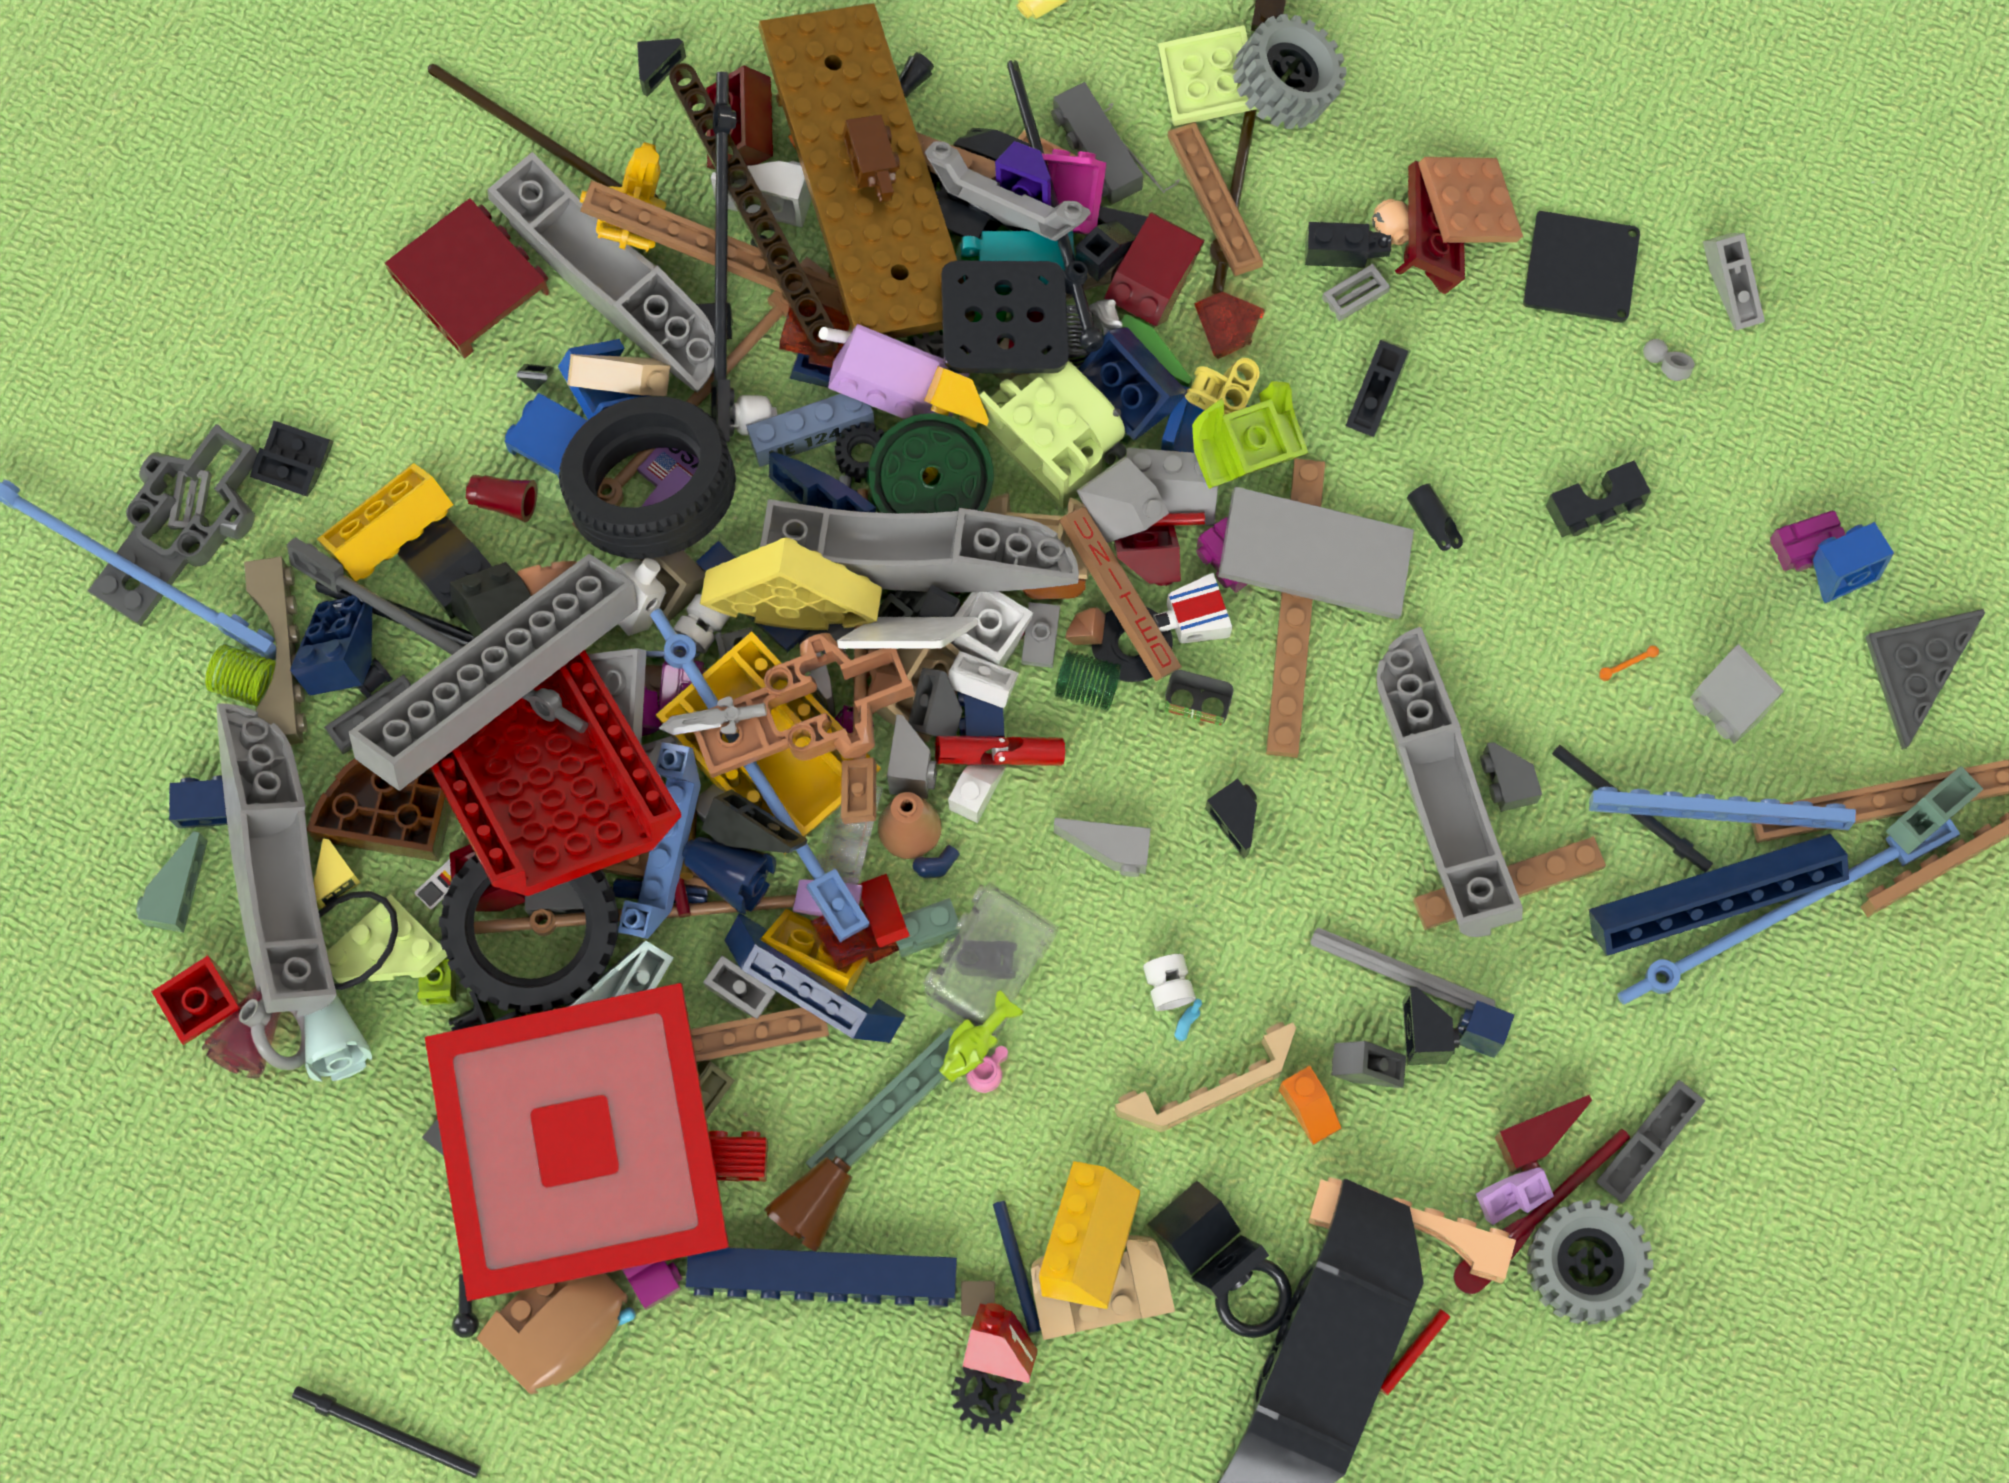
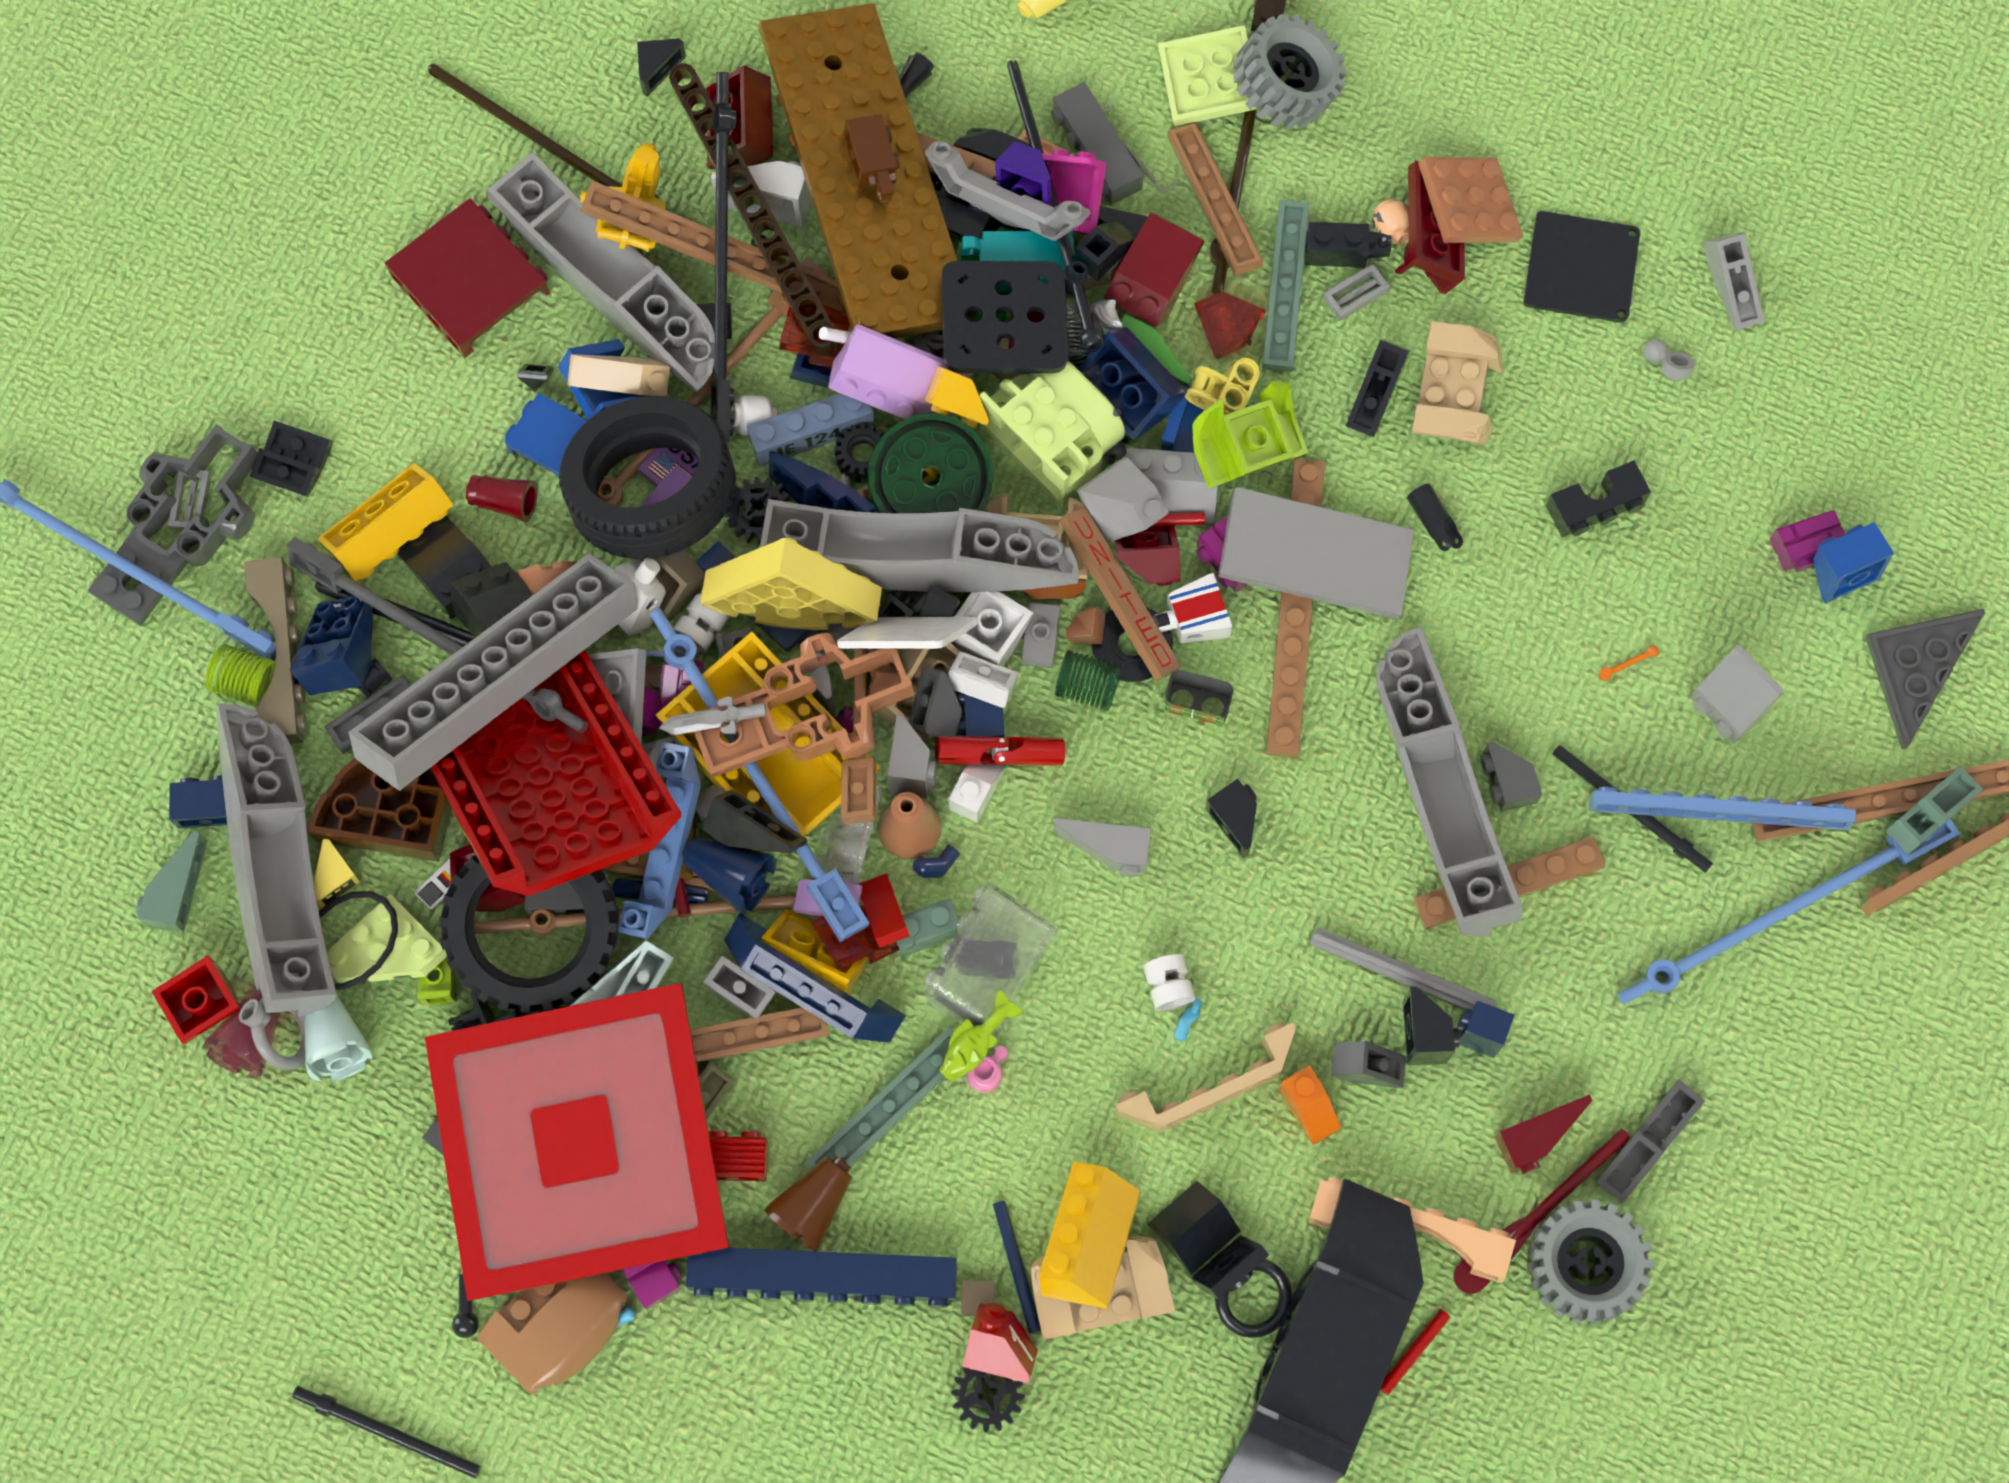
lavender slope [1476,1167,1554,1225] -> none
dark blue brick [1589,834,1849,956] -> none
none -> black gear [726,476,790,544]
none -> sand green plate [1262,200,1309,372]
none -> tan piece [1412,321,1503,445]

